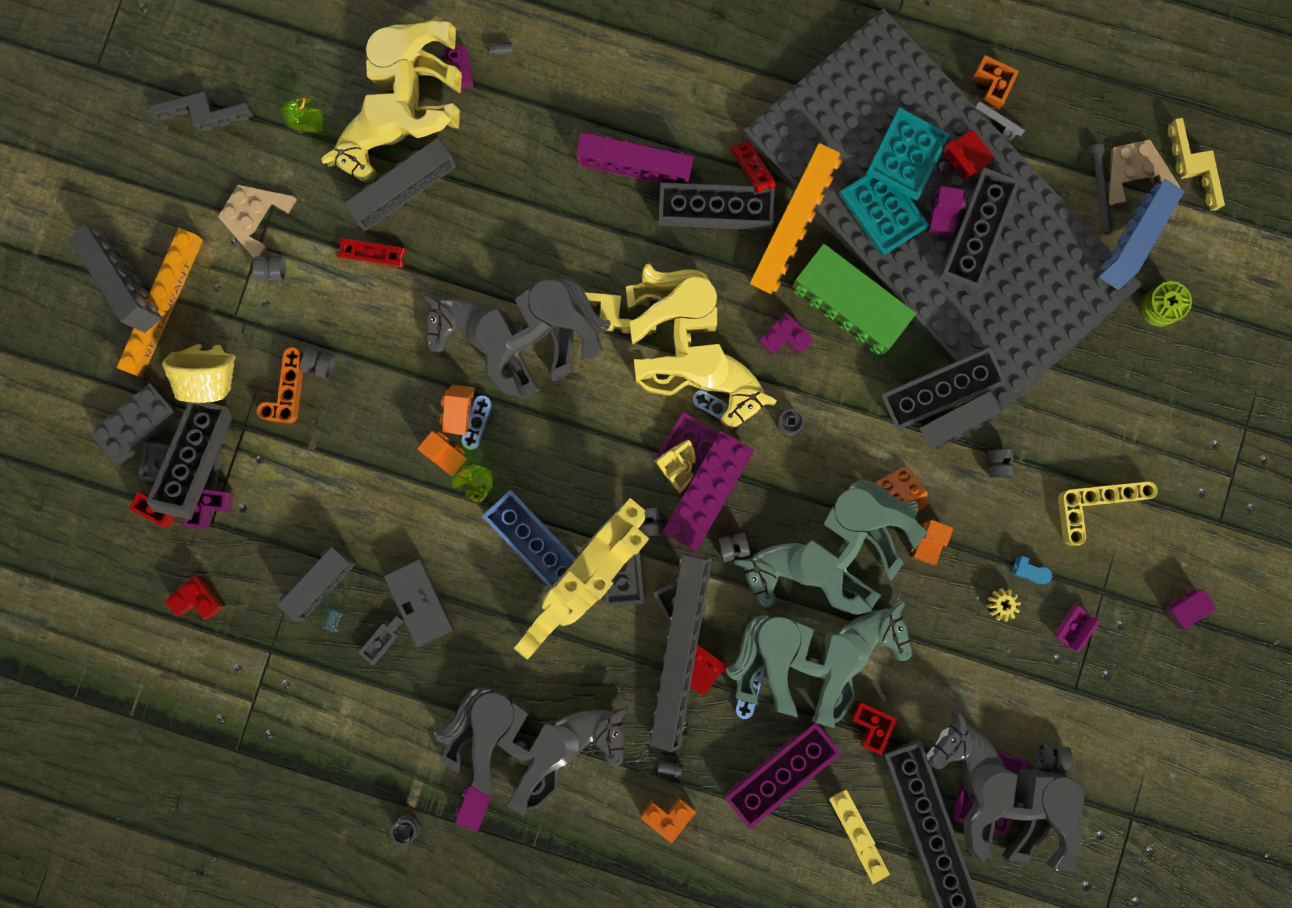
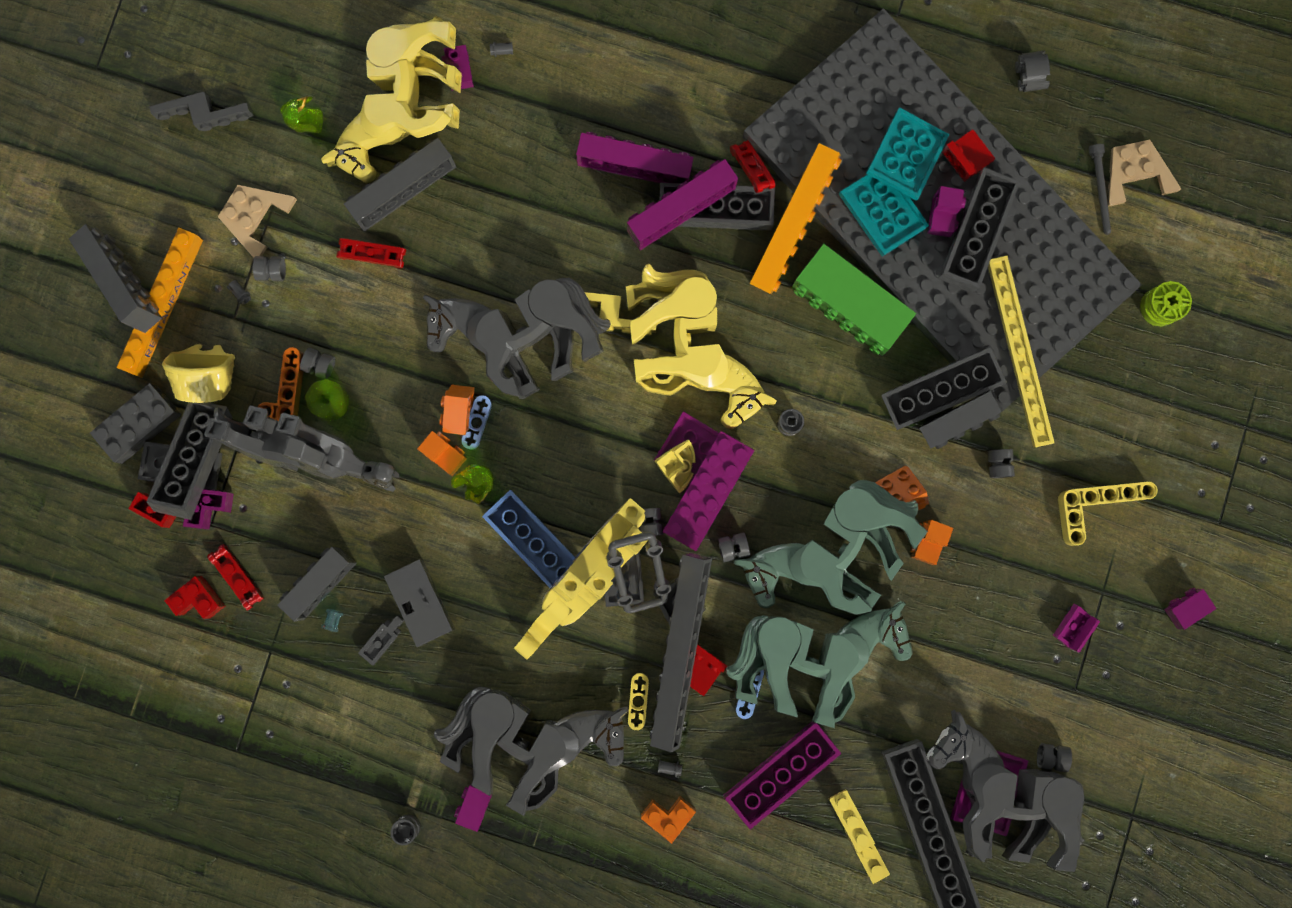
light blue beam [692,390,729,421] -> none
magenta brick [758,313,814,356] -> none
red brick [850,701,897,755] -> none
orange brick [972,55,1019,109] -> none
dark grey hinge [973,95,1025,141] -> none
light yellow gear [986,588,1021,621] -> none
dark azure leg [1011,556,1052,584] -> none
medium blue brick [1099,179,1185,290] -> none
light yellow bracket [1168,118,1225,211] -> none
none -> dark grey animal [204,406,399,492]
none -> red plate [207,544,264,610]
none -> dark grey pin [227,280,251,305]
none -> clear neon green brick [305,379,349,420]
none -> dark grey bar [606,532,671,613]
none -> magenta brick [627,159,738,250]
none -> light yellow beam [628,673,649,730]
none -> light yellow plate [988,256,1054,448]
none -> dark grey brick [1015,50,1050,92]

